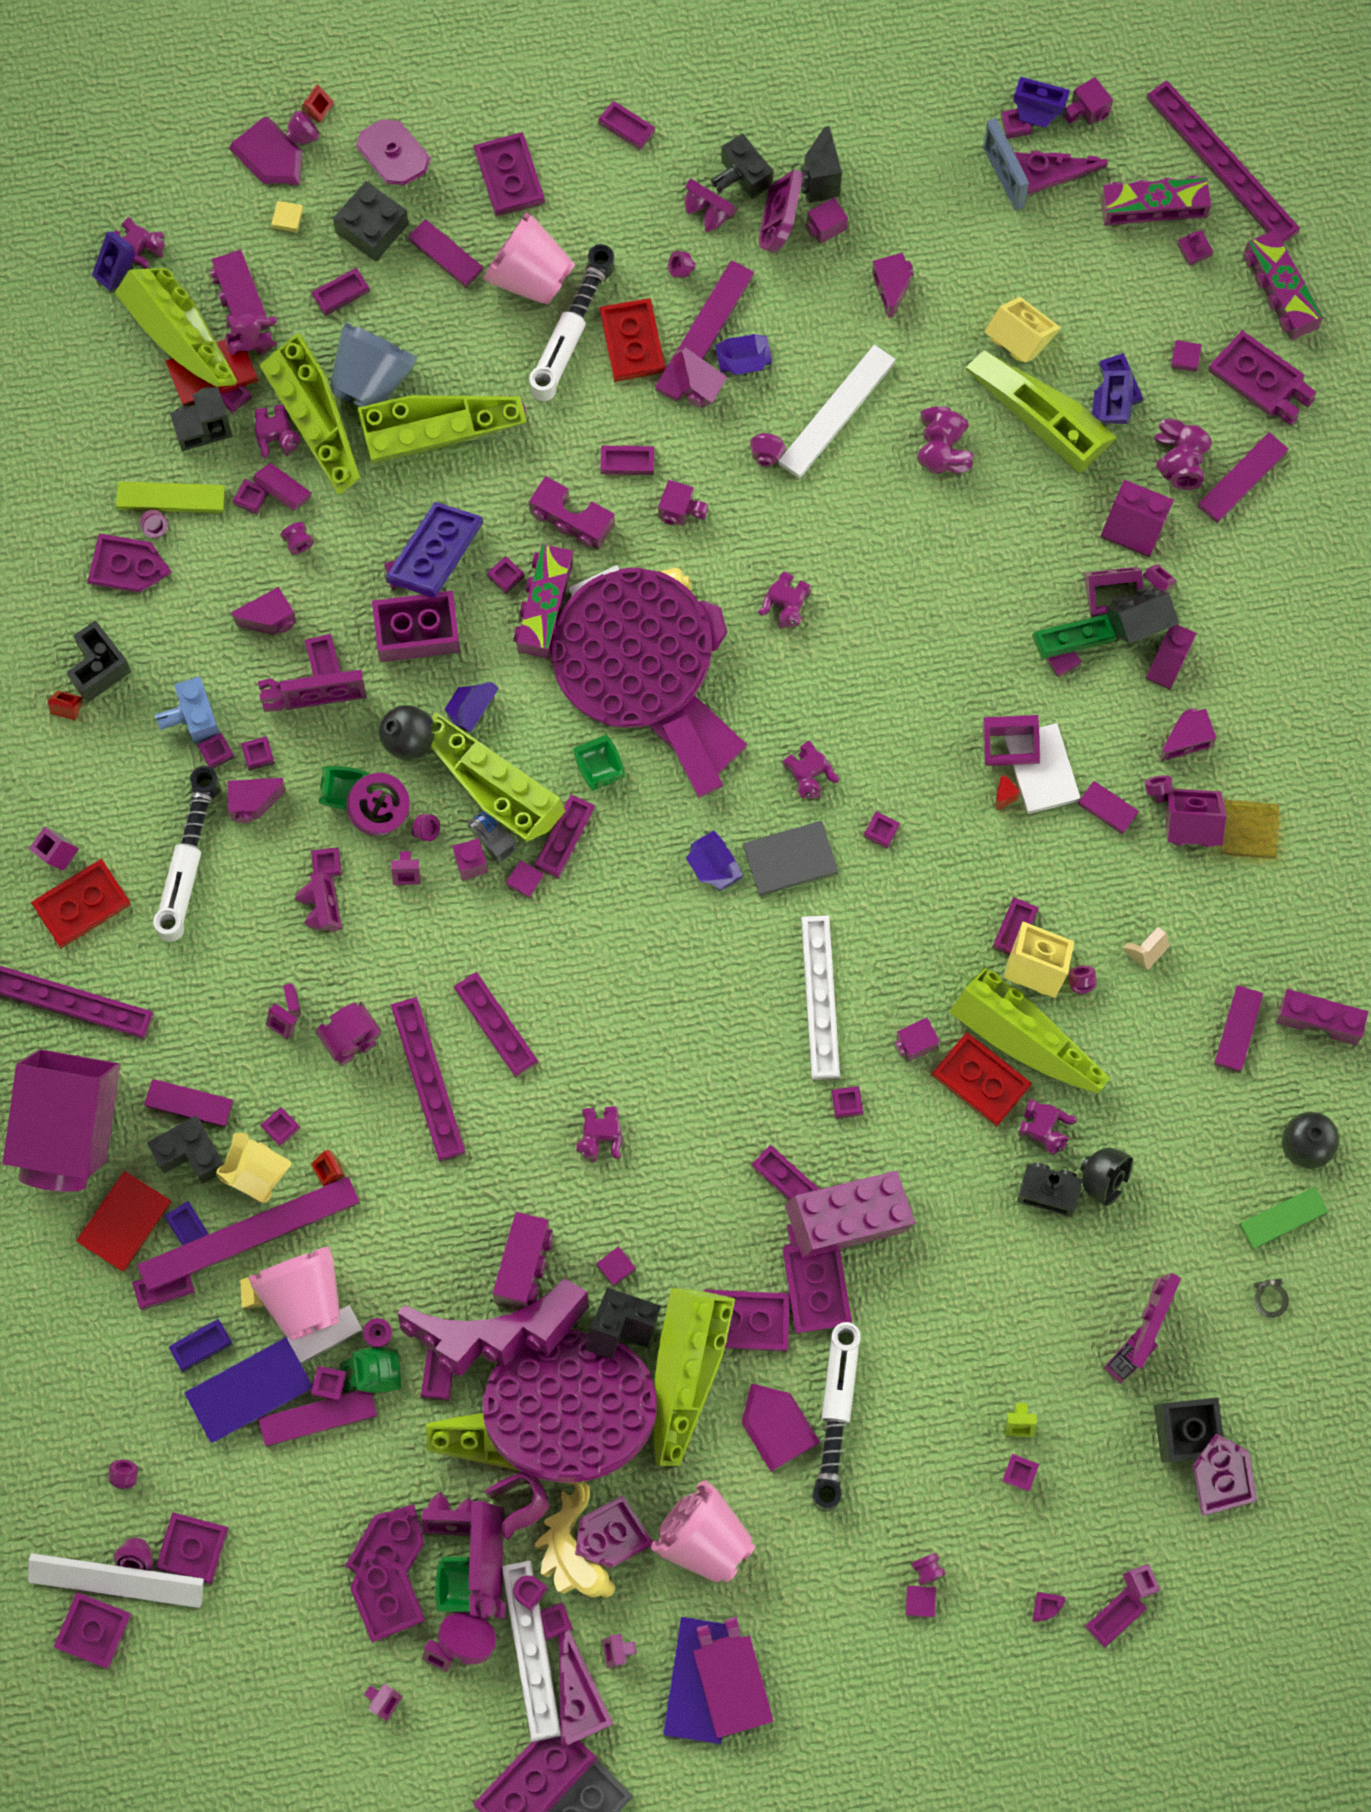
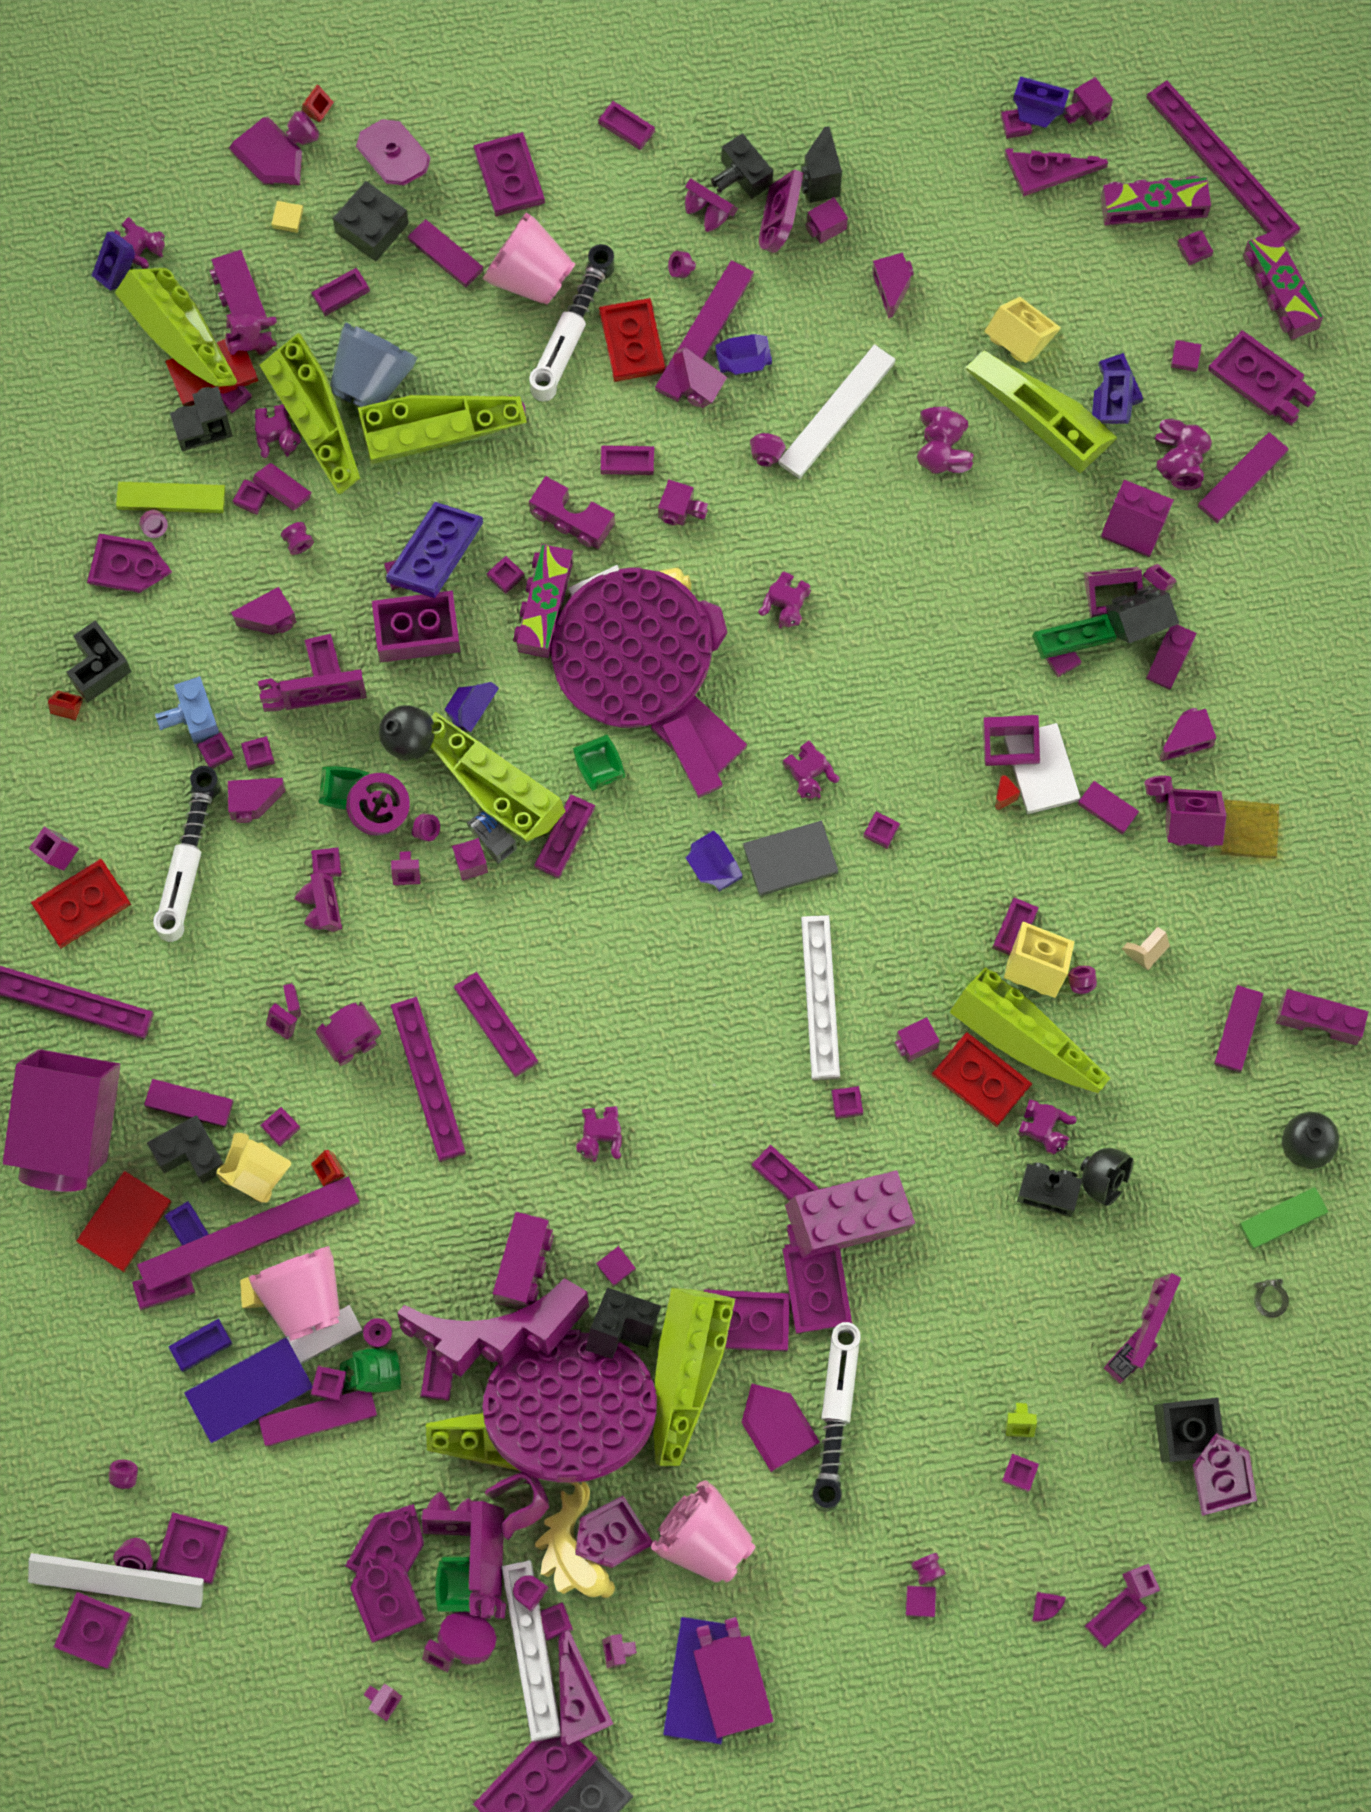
magenta tile [506,860,544,899] -> none
sand blue tile [983,118,1029,210] -> none

